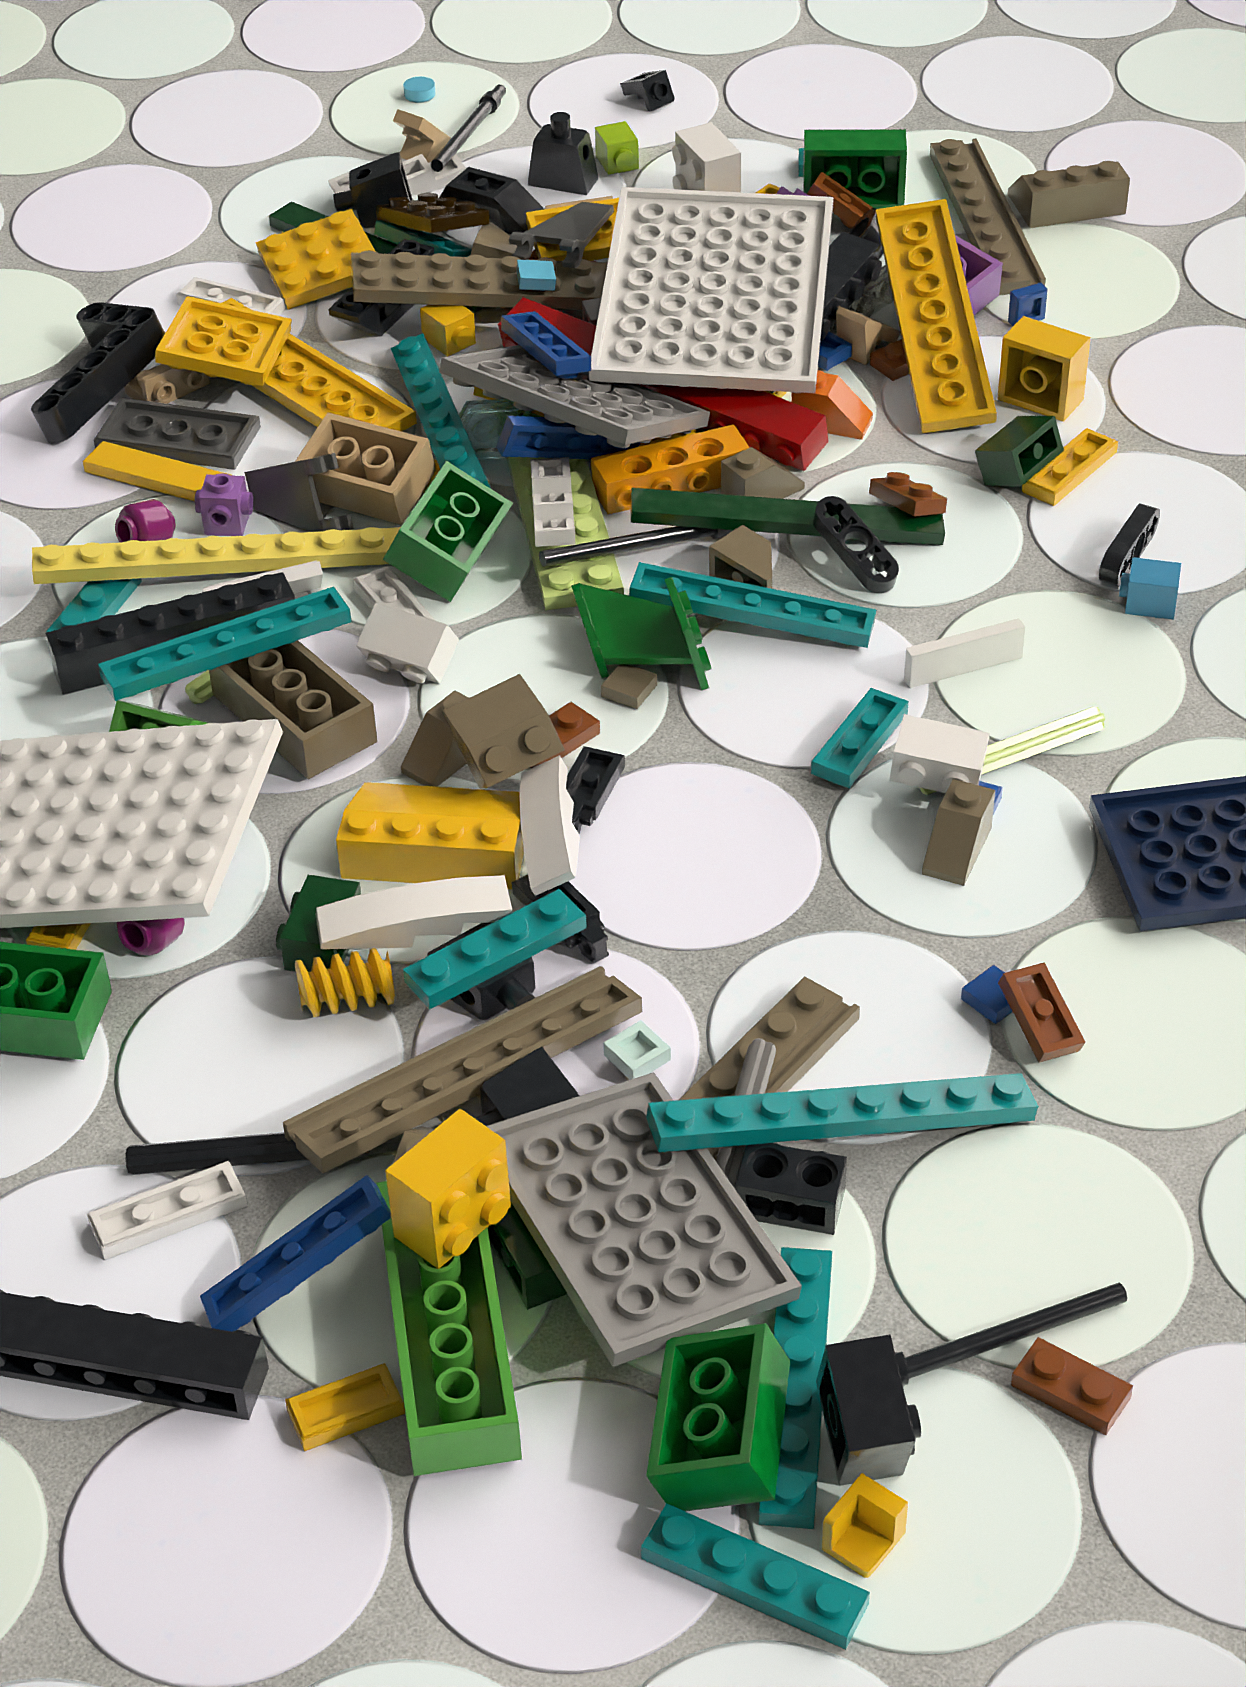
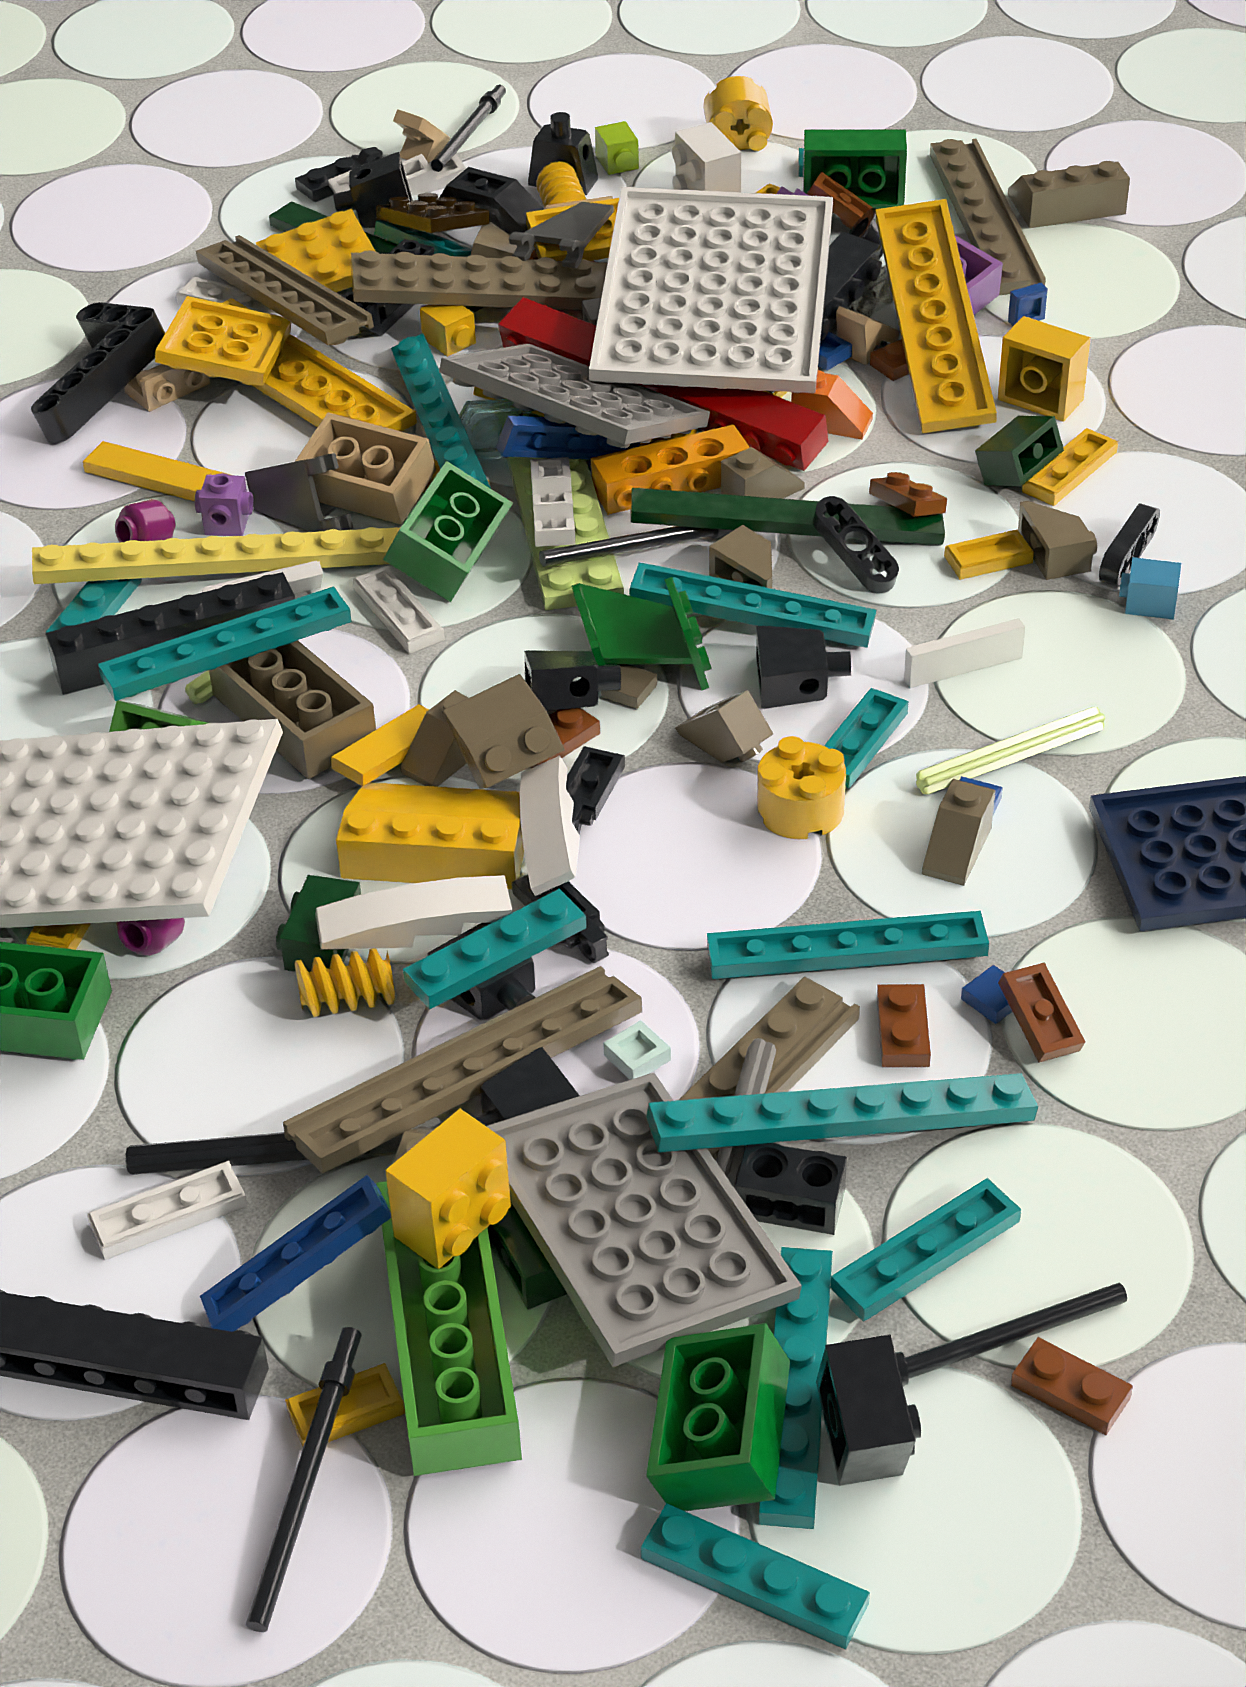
dark grey tile [93,398,261,470] -> none
white brick [356,602,459,684] -> none
medium azure tile [403,76,436,103] -> none
blue plate [501,311,591,379] -> none
medium azure tile [516,260,556,291] -> none
black bracket [620,70,675,111] -> none
yellow panel [822,1473,908,1578] -> none
white brick [889,714,990,793] -> none
none -> dark tan plate [196,235,374,345]
none -> black bar [246,1327,362,1632]
none -> black hinge [295,147,383,202]
none -> yellow tile [331,704,429,786]
none -> black torso [524,650,621,711]
none -> yellow piece [536,161,586,208]
none -> dark tan slope [675,690,774,763]
none -> yellow brick [703,76,773,151]
none -> teal plate [707,910,989,979]
none -> black torso [756,626,851,709]
none -> yellow brick [757,736,846,839]
none -> teal plate [830,1177,1022,1322]
none -> dark orange plate [877,984,931,1067]
none -> yellow tile [944,529,1034,580]
none -> dark tan slope [1018,501,1097,580]

